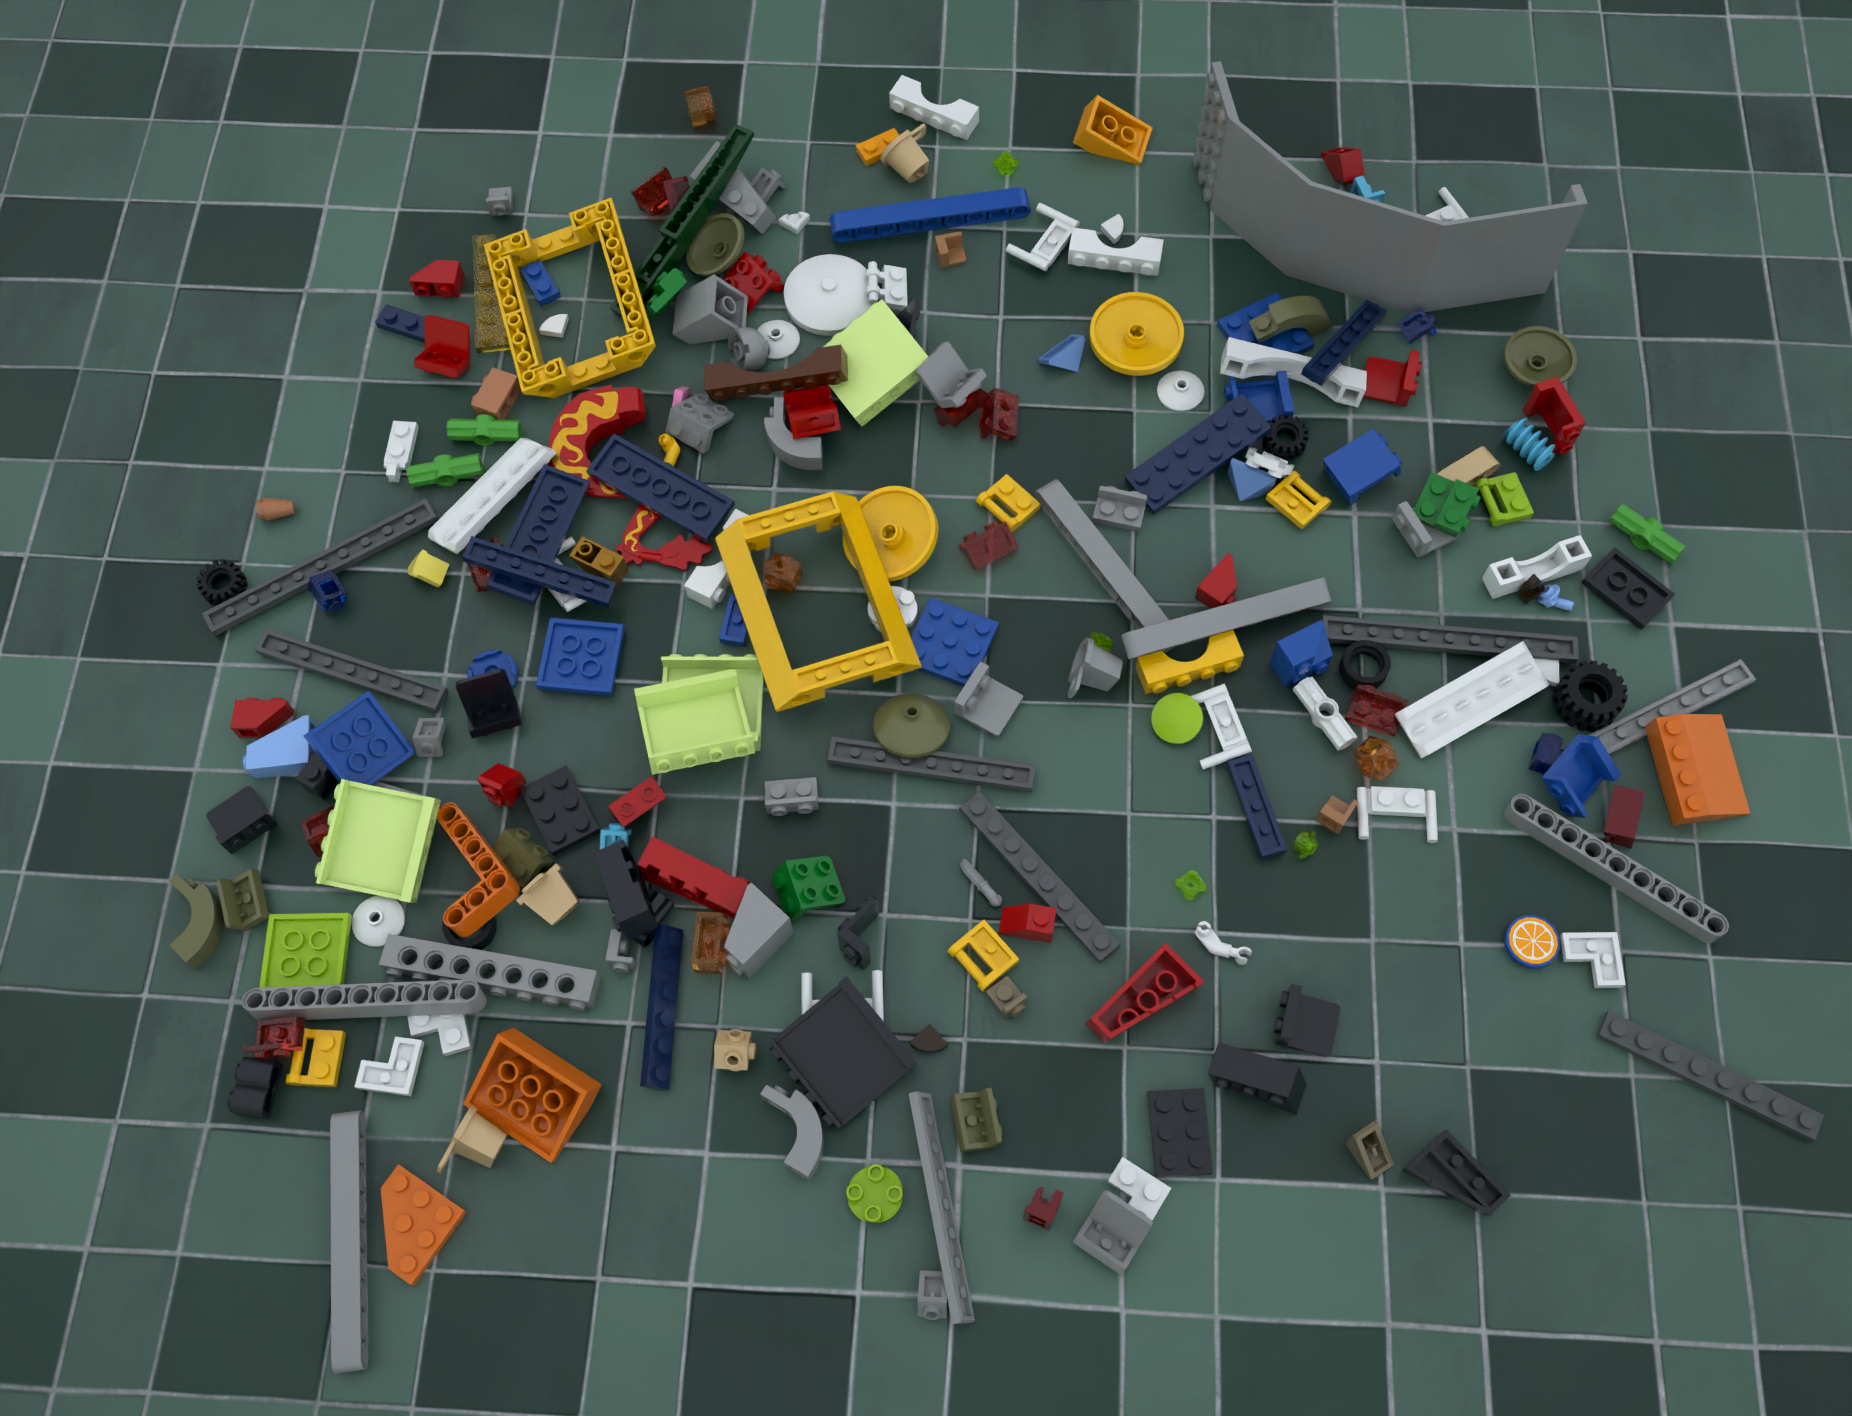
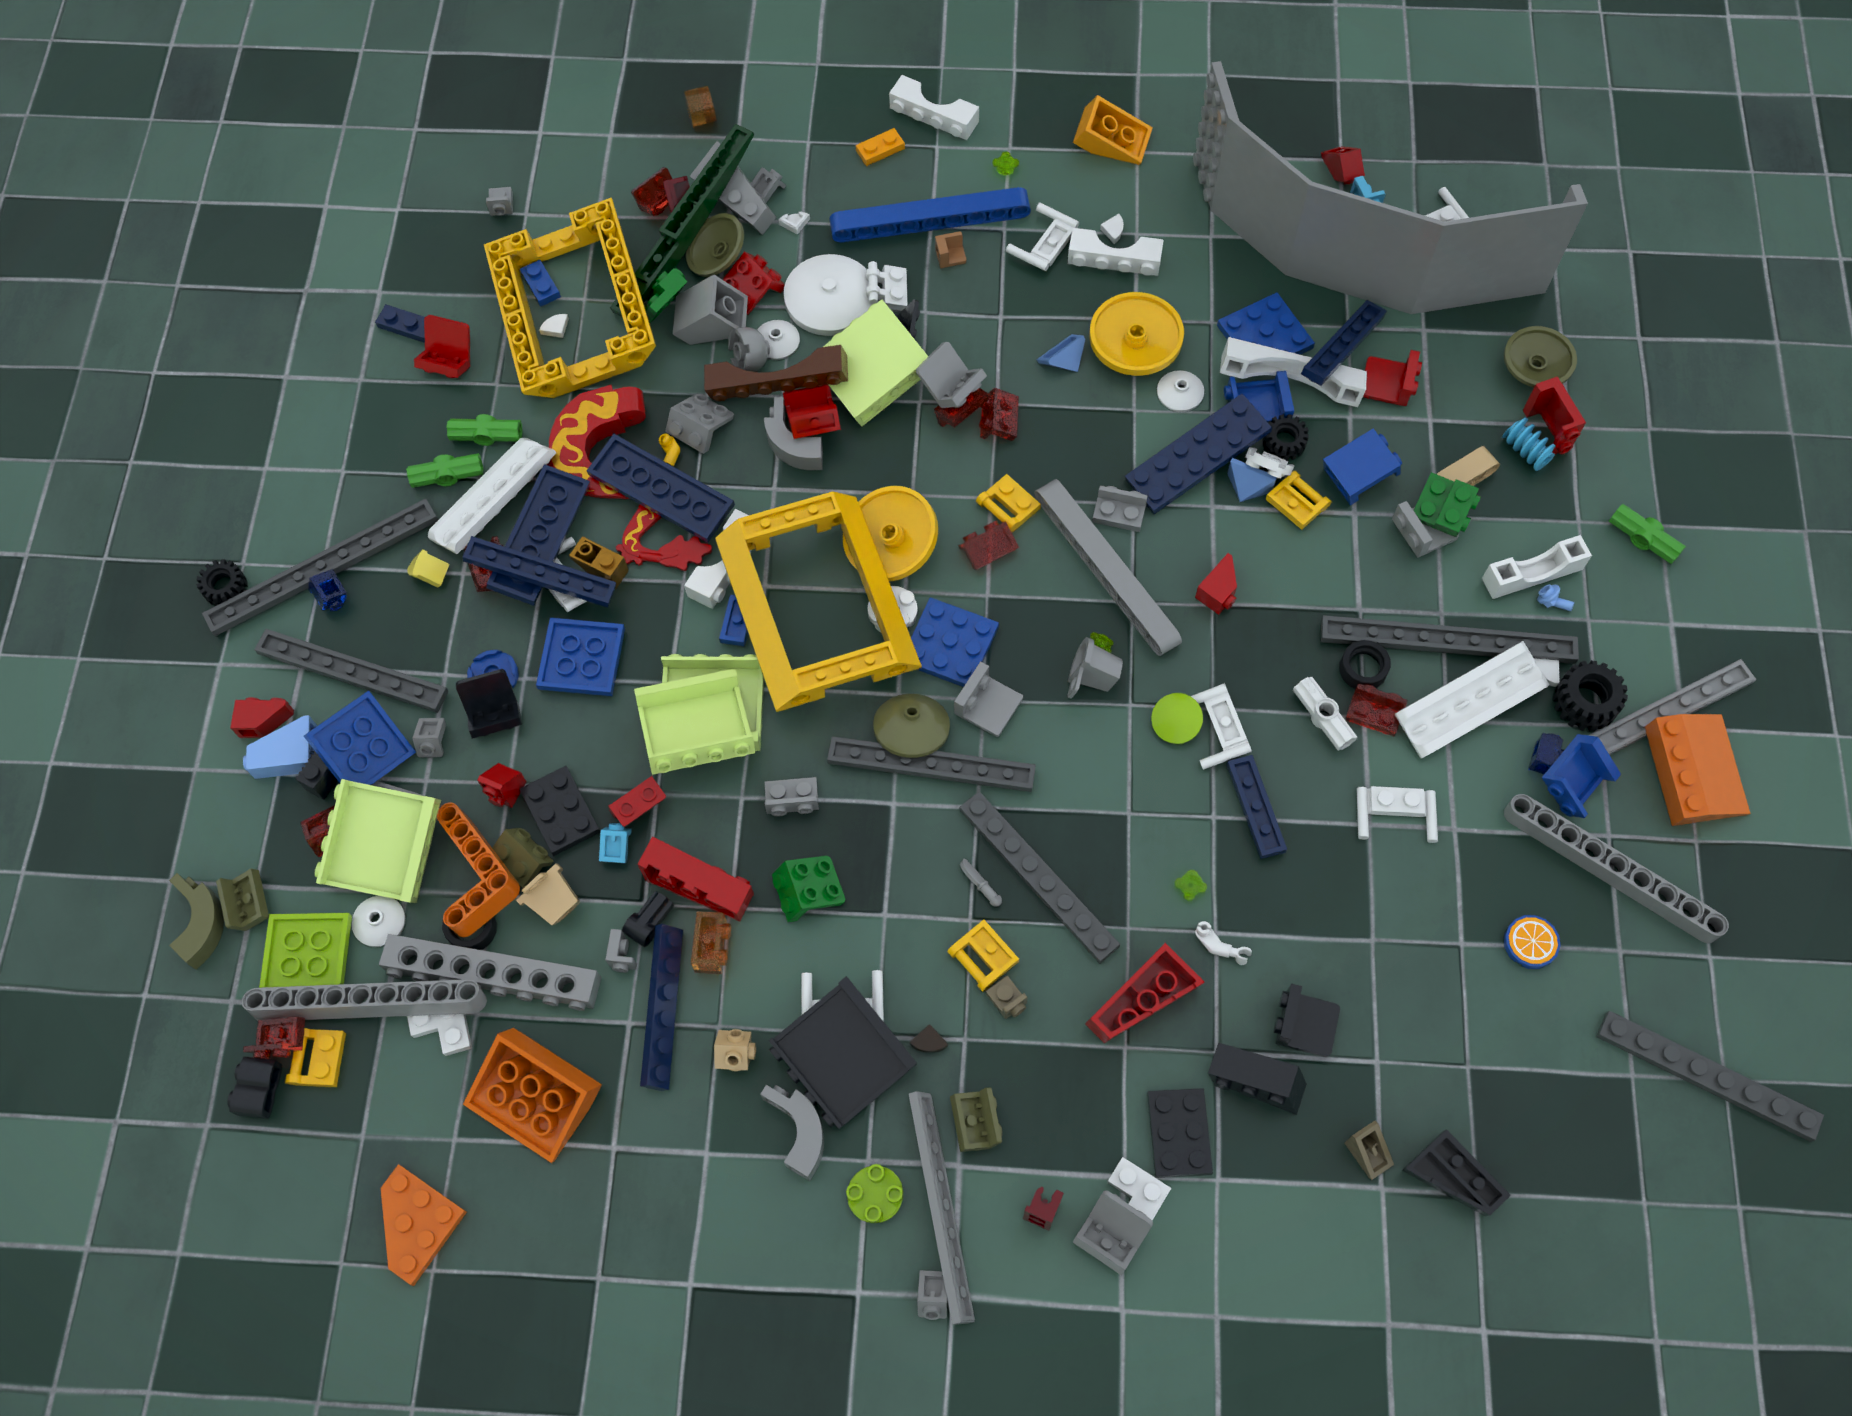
black bracket [206,786,277,854] -> none
nougat cone [257,497,295,521] -> none
light grey beam [330,1110,368,1374] -> none
white plate [355,1036,425,1097] -> none
white hinge [384,421,419,483] -> none
red slope [409,260,465,298] -> none
tan container [437,1106,507,1173] -> none
nougat brick [471,367,521,420] -> none
clear yellow wing [472,233,511,353] -> none
black wedge [594,840,658,940] -> none
bright pink tile [672,386,691,407] -> none
light grey slope [724,883,794,979] -> none
clear orange brick [762,552,803,594] -> none
black bracket [837,896,879,970] -> none
tan container [880,124,929,183] -> none
red slope [998,904,1057,943] -> none
light grey beam [1121,577,1332,659] -> none
yellow arch [1135,630,1244,694] -> none
olive arch [1249,296,1333,343] -> none
blue slope [1269,620,1333,688] -> none
clear neon green plate [1294,830,1318,859] -> none
medium nougat panel [1316,796,1358,834] -> none
clear orange brick [1353,736,1400,780] -> none
clear blue bracket [1397,307,1438,344] -> none
lime plate [1474,472,1534,527] -> none
dark brown tile [1519,574,1545,604] -> none
white plate [1560,932,1626,988] -> none
black plate [1581,547,1675,630] -> none
dark red hinge [1603,785,1645,849] -> none

